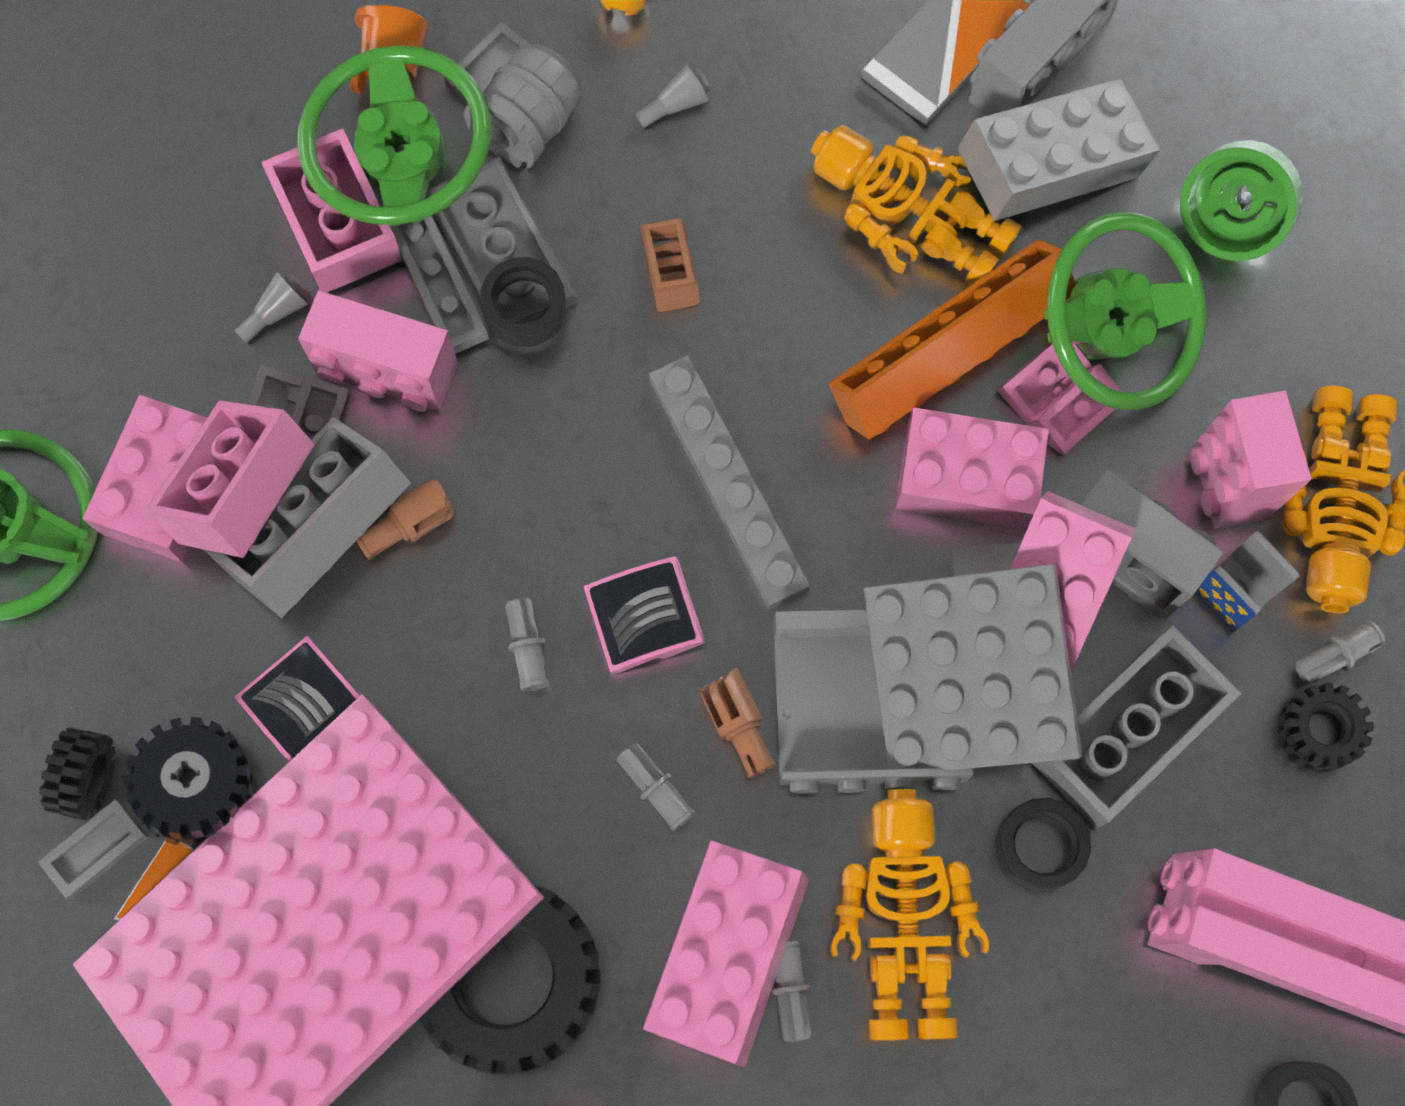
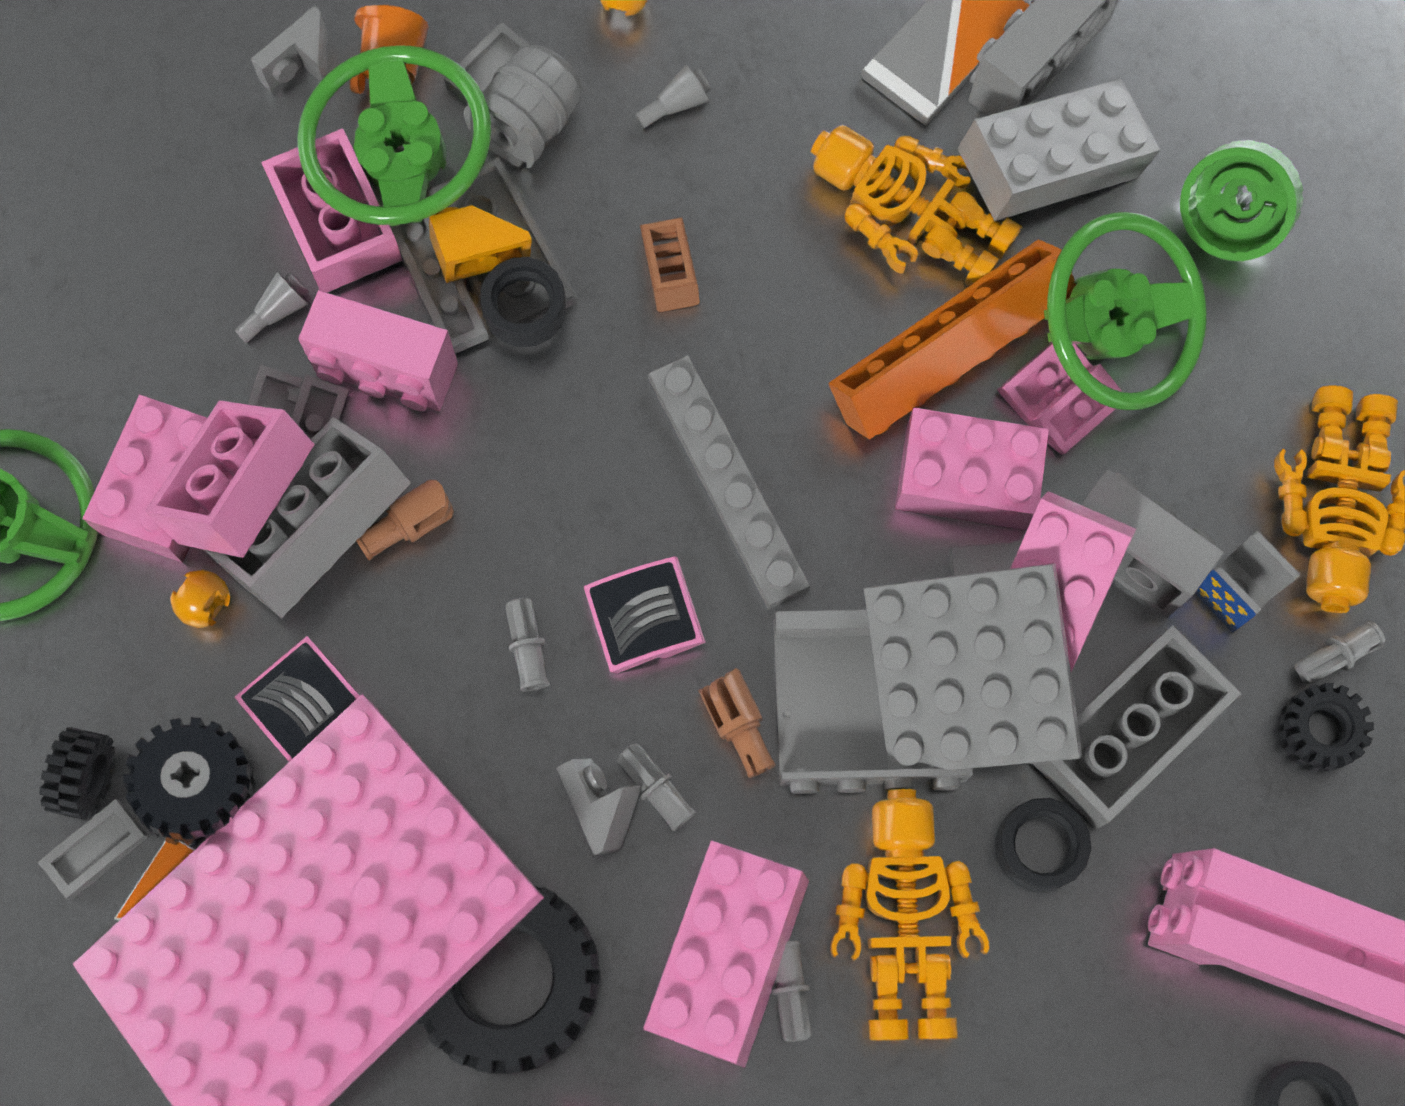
bright pink brick [1190,390,1311,530] -> none
none -> light orange piece [170,569,231,628]
none -> light grey slope [251,5,328,92]
none -> light orange slope [429,205,532,283]
none -> light grey slope [556,758,641,856]

